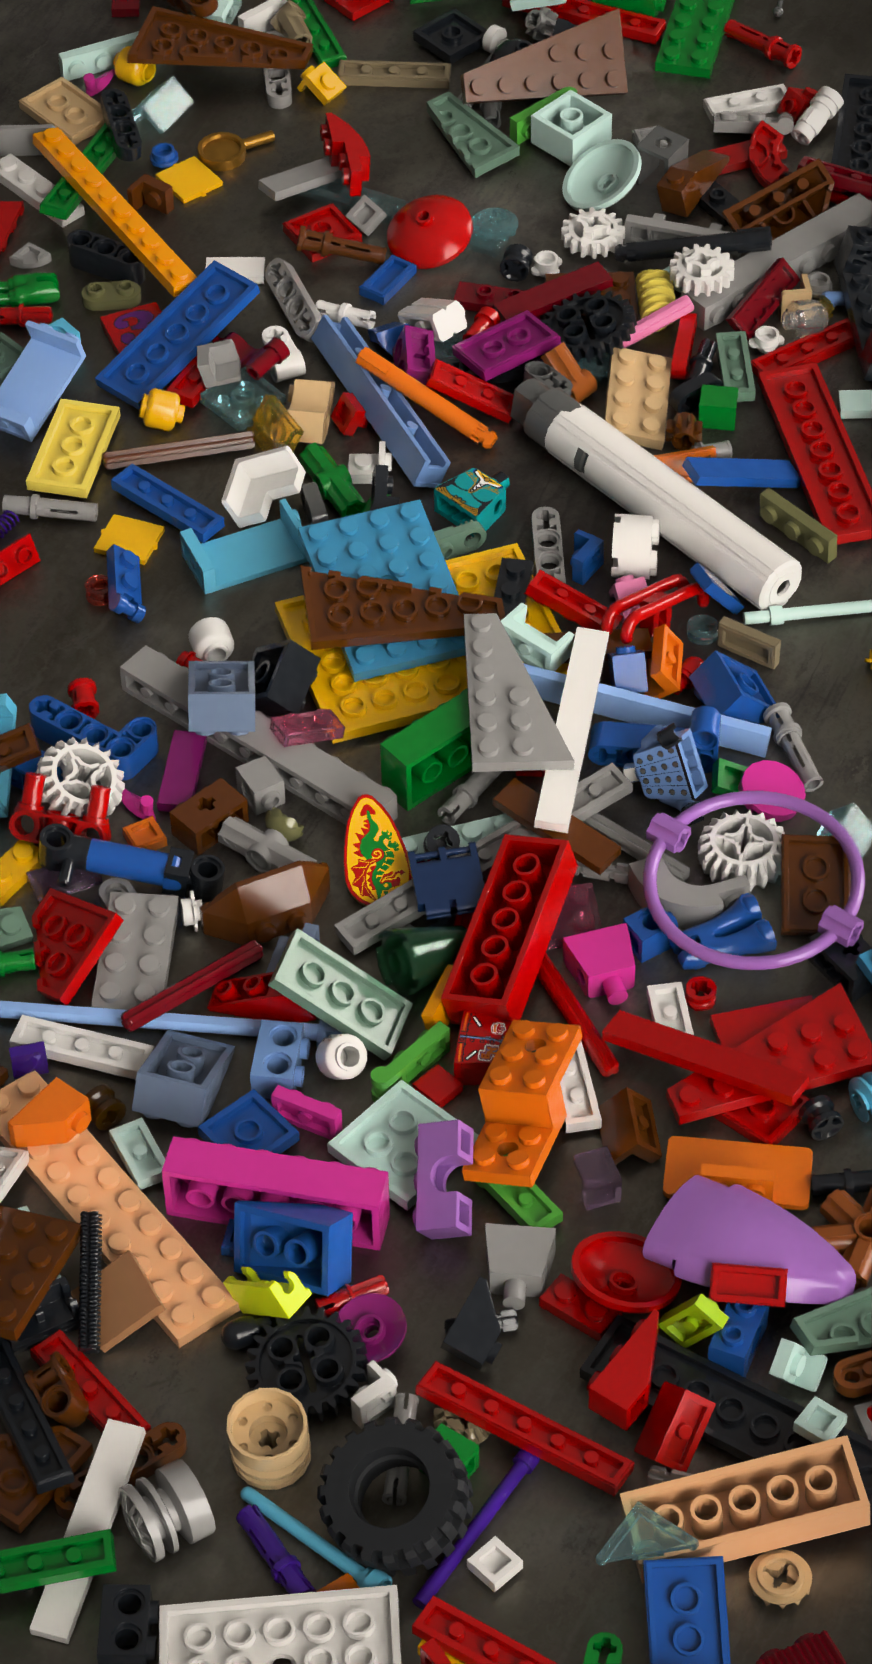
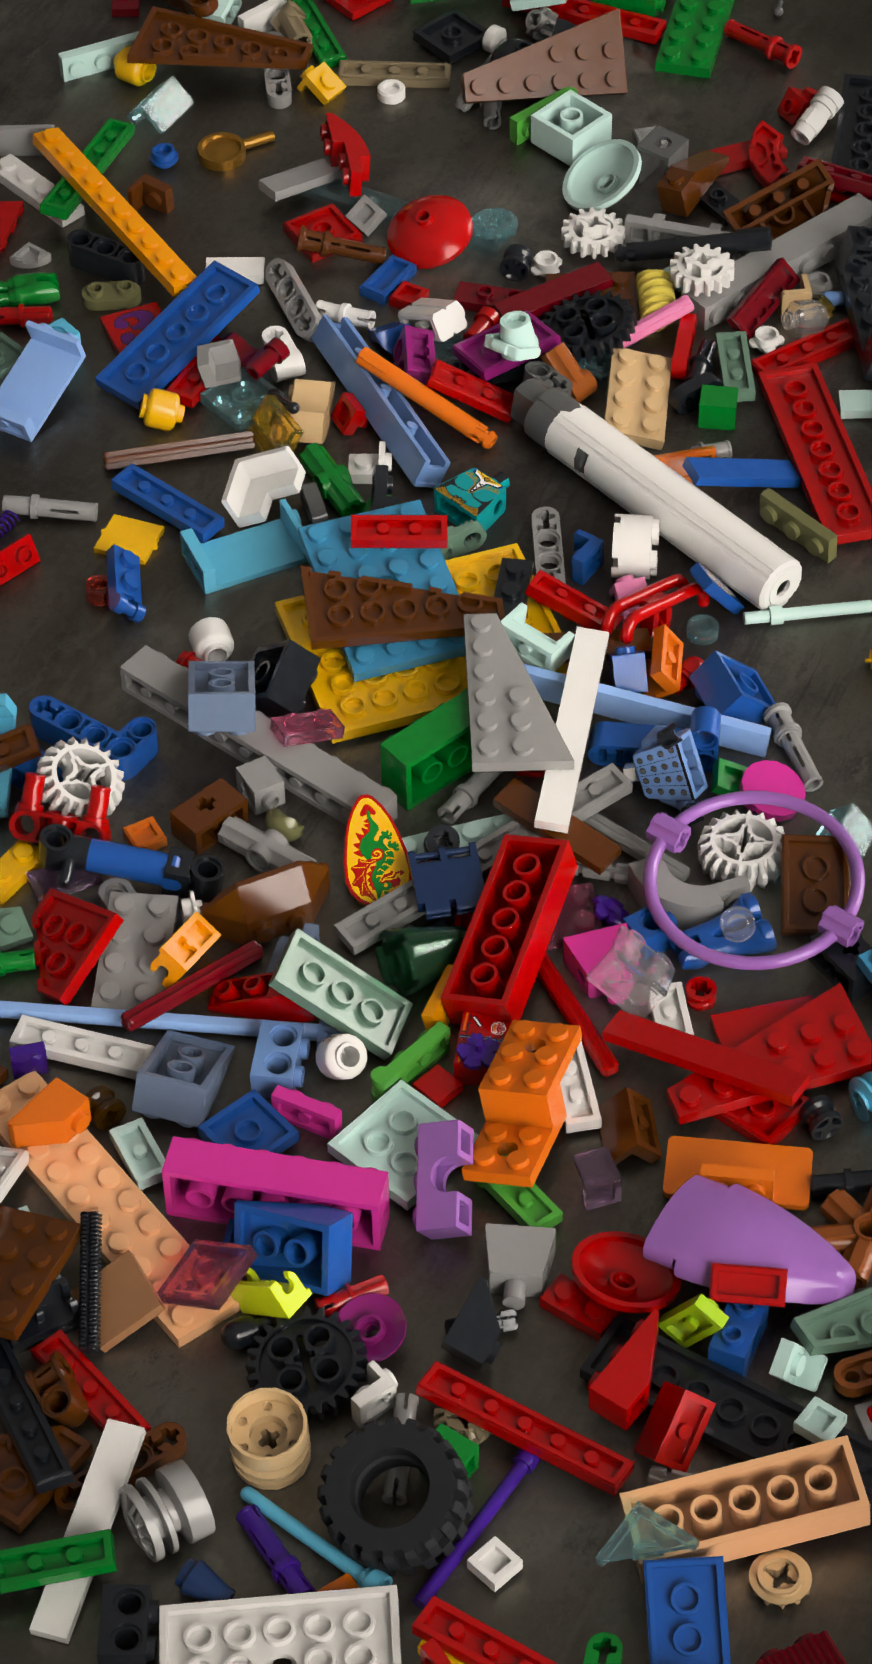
tan tile [18,76,105,145] -> none
light yellow plate [26,399,121,499] -> none
red bush [67,678,100,719] -> none
dark pink bar [83,69,115,97] -> none
black beam [101,88,142,161] -> none
dark pink bar [121,788,156,820] -> none
yellow piece [155,156,223,204] -> none
magenta tile [157,730,207,812] -> none
sand green wing [426,91,520,178] -> none
reddish brown gear [665,412,703,450] -> none
white tile [703,84,787,124] -> none
light grey plate [713,111,794,135] -> none
dark tan tile [717,616,781,670] -> none
none -> light orange hinge [150,911,221,988]
none -> clear pink plate [157,1239,257,1310]
none -> dark blue cone [175,1558,236,1602]
none -> black hinge [267,388,300,414]
none -> red plate [351,515,448,548]
none -> white tile [377,79,405,105]
none -> red tile [389,280,430,310]
none -> dark purple plant [456,1033,500,1070]
none -> light aqua piece [484,311,541,361]
none -> clear bracket [586,925,675,1018]
none -> dark purple plant [592,895,629,926]
none -> clear tile [720,906,756,942]

